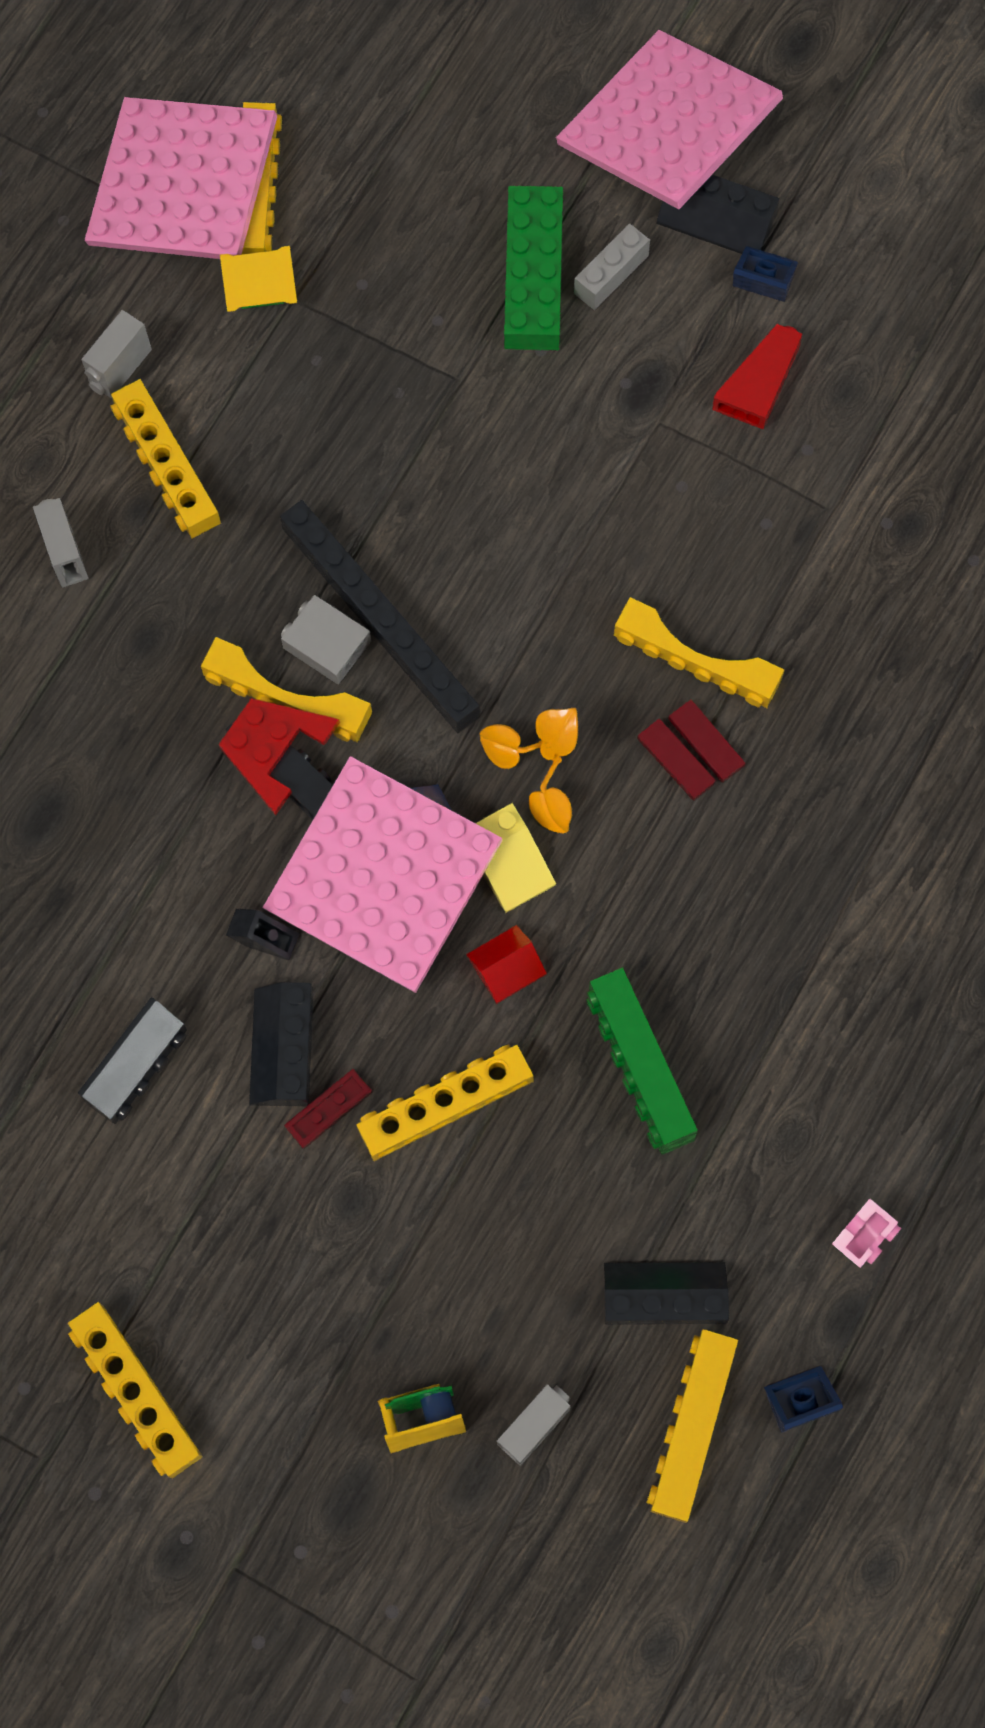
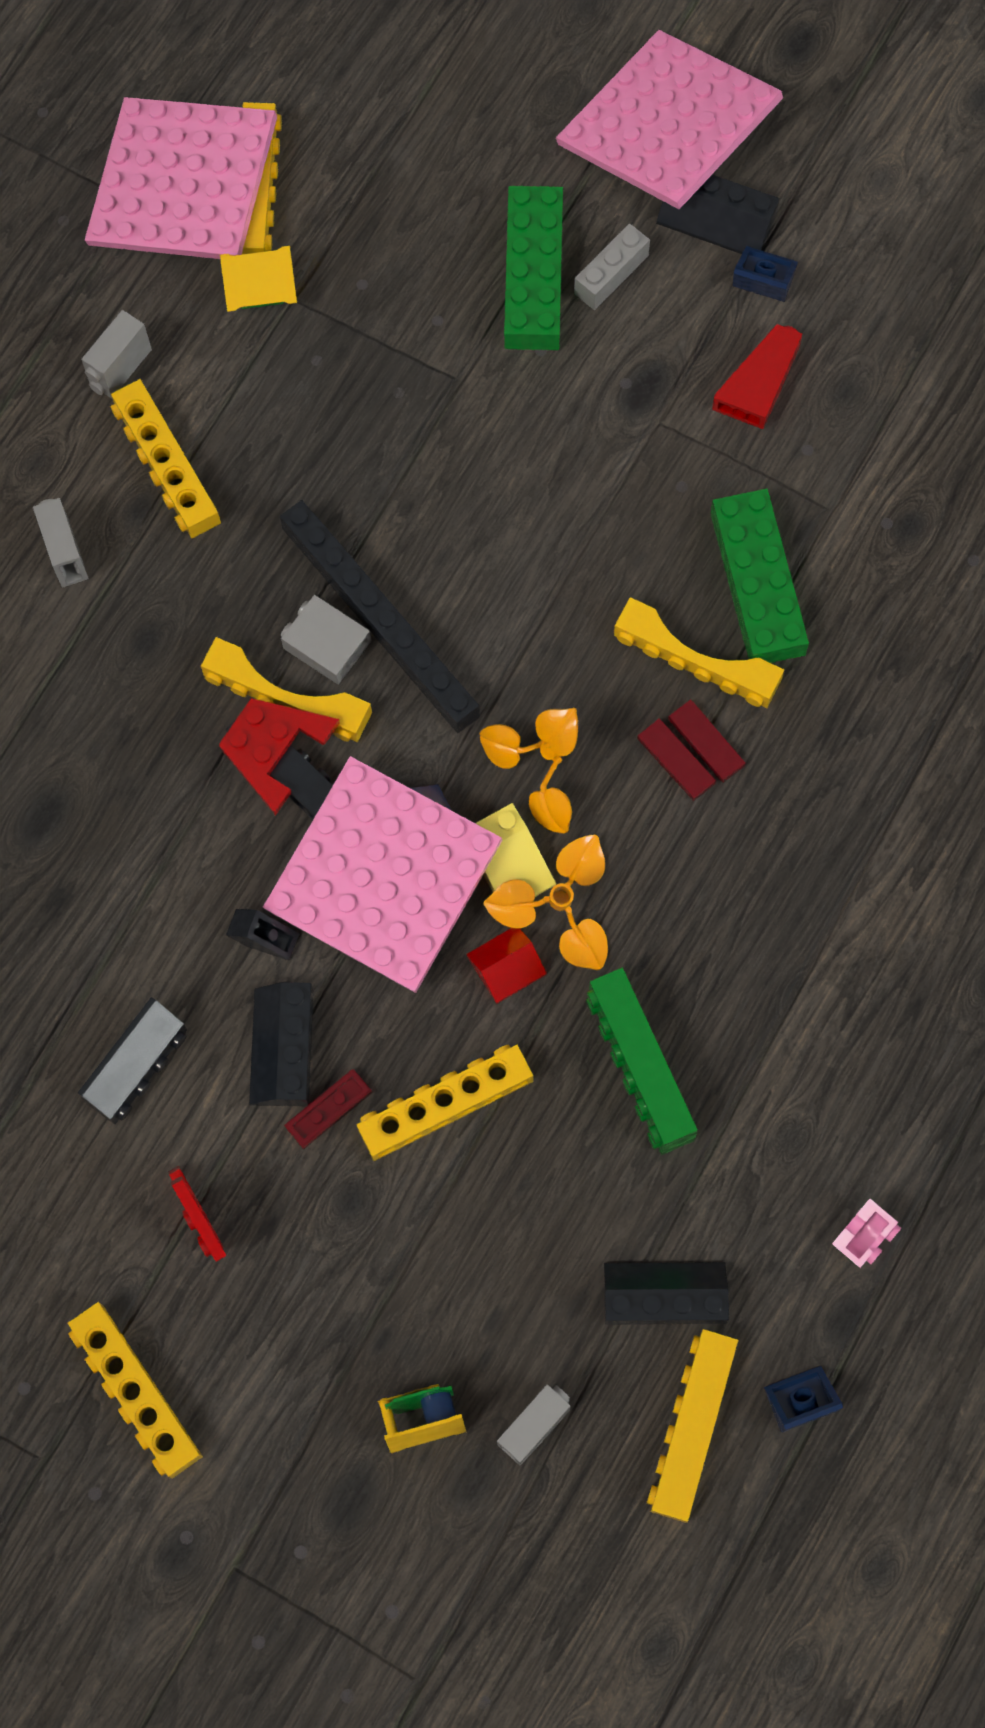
none -> red wing [168,1166,227,1262]
none -> light orange plant [484,835,608,970]
none -> green brick [710,488,809,663]

